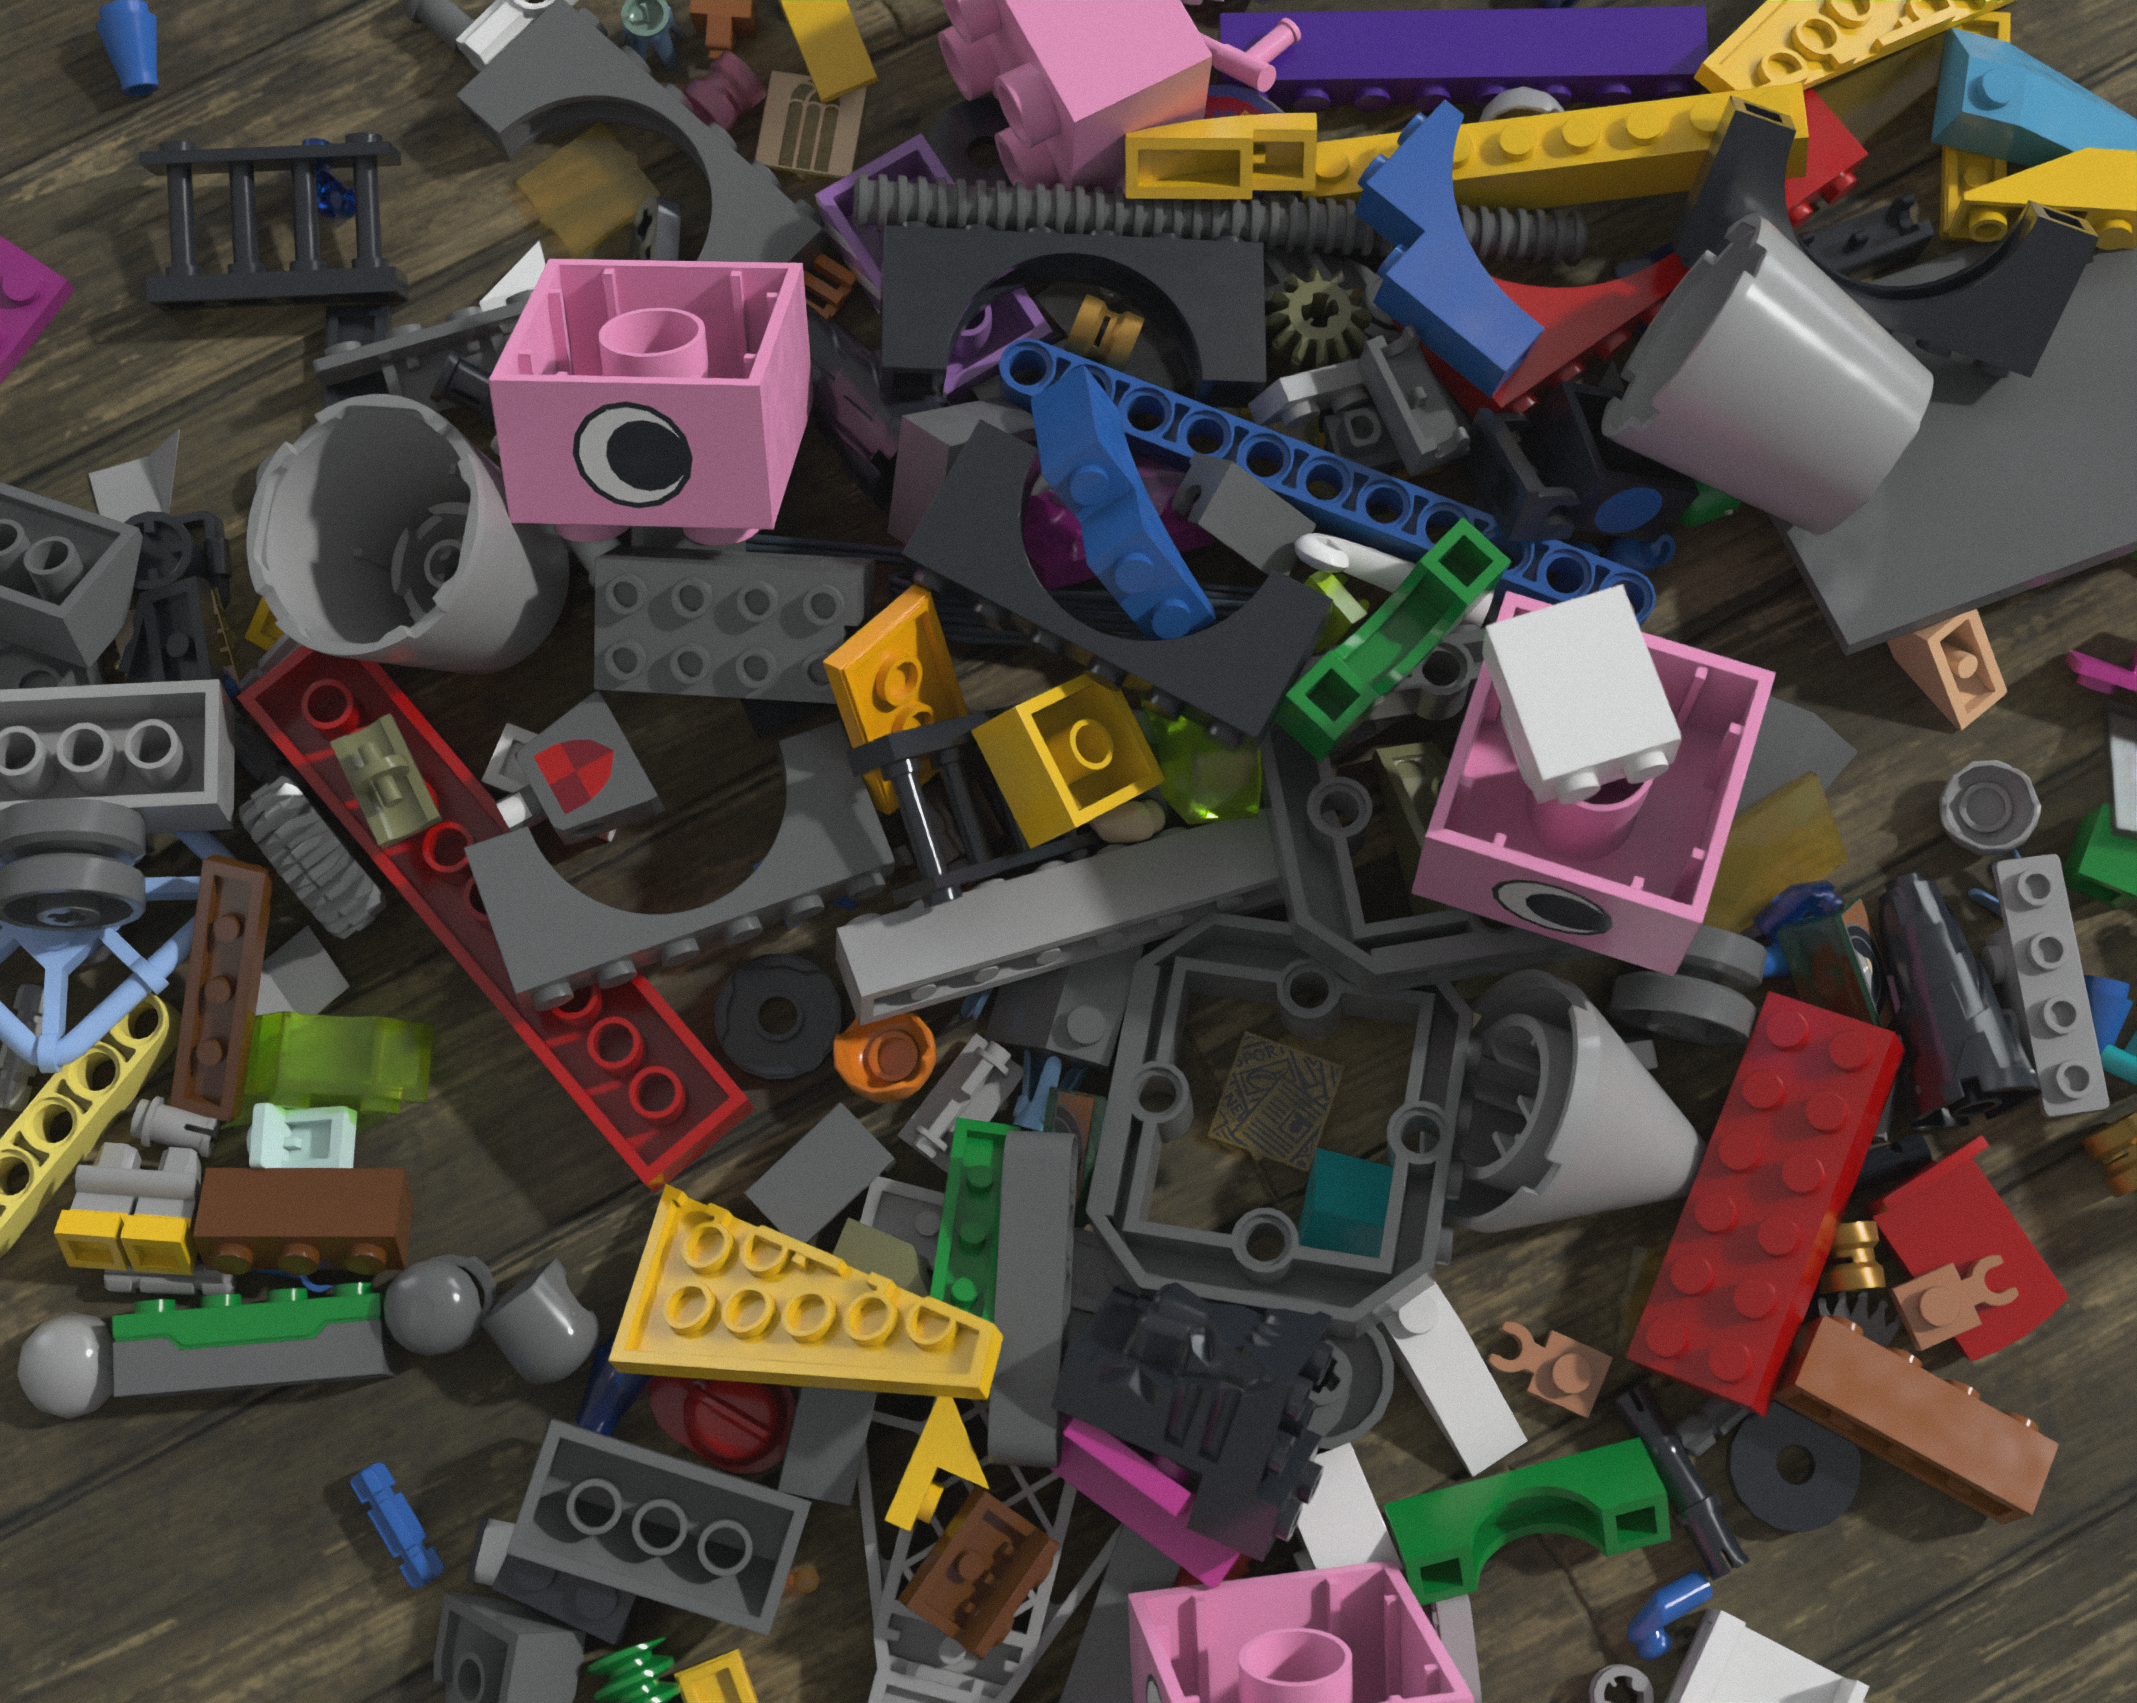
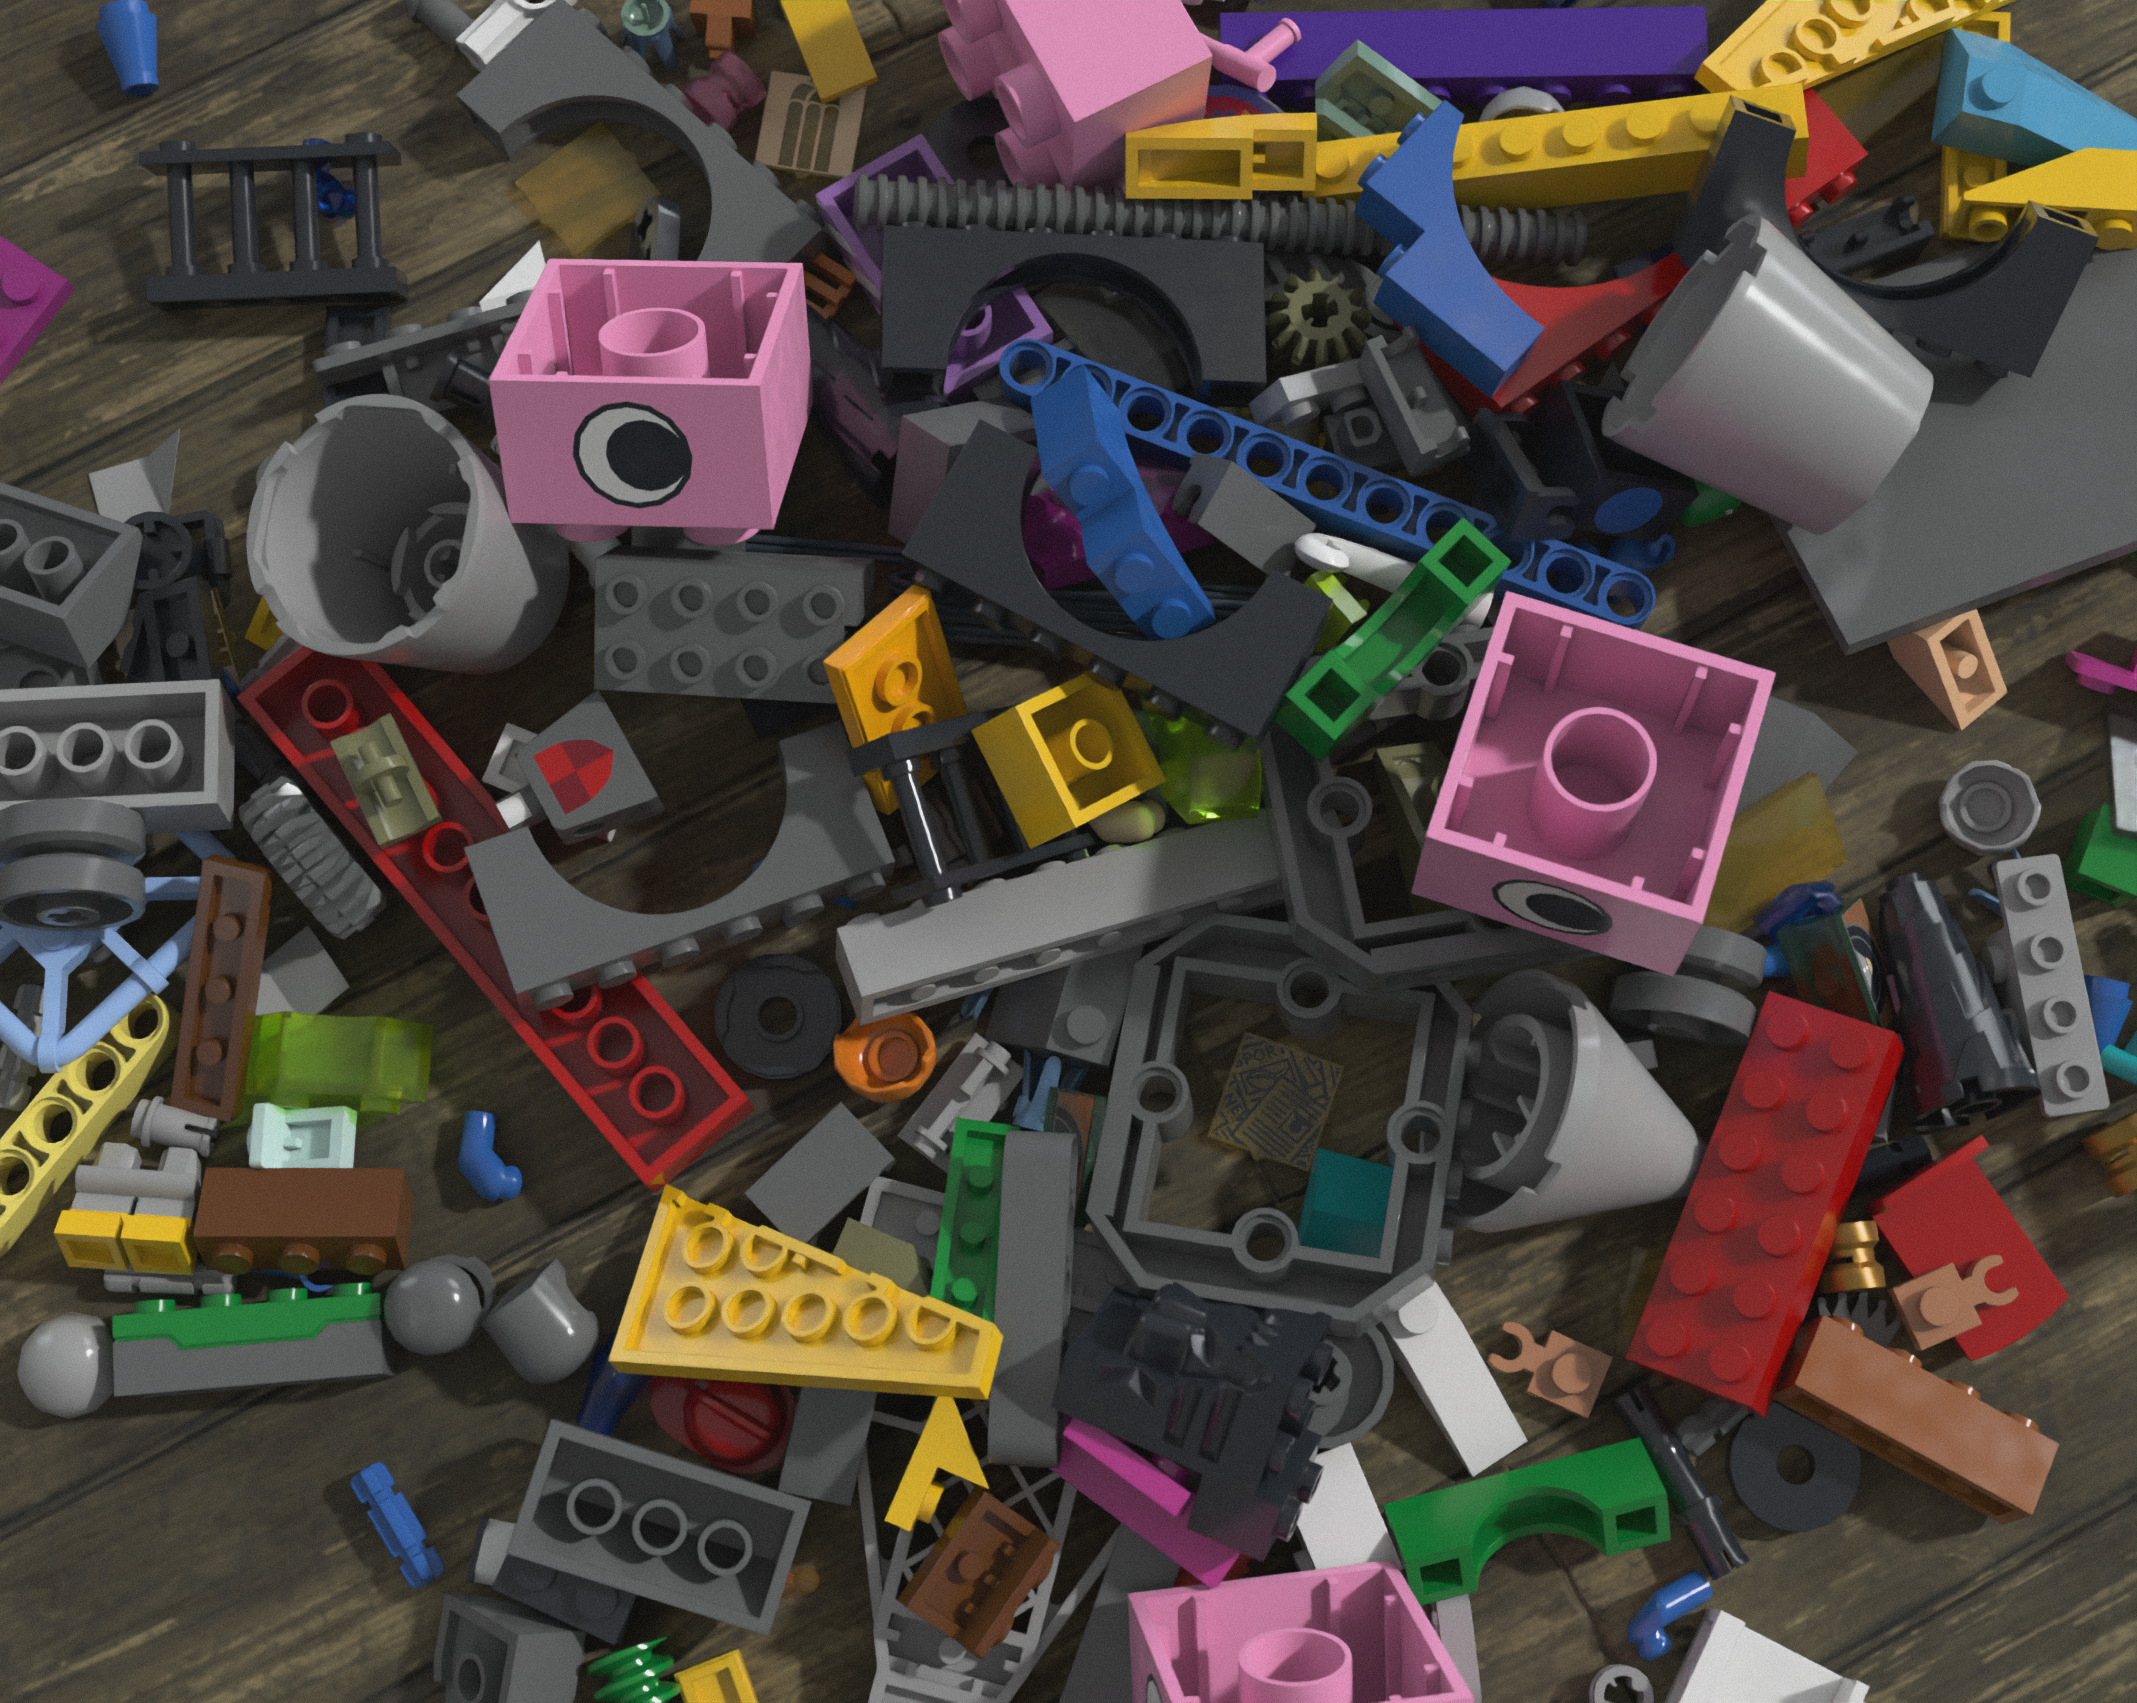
pearl gold wheel [1063,294,1145,373] -> none
white brick [1482,584,1682,804] -> none
none -> blue arm [458,1111,522,1202]
none -> sand green slope [1315,39,1443,142]

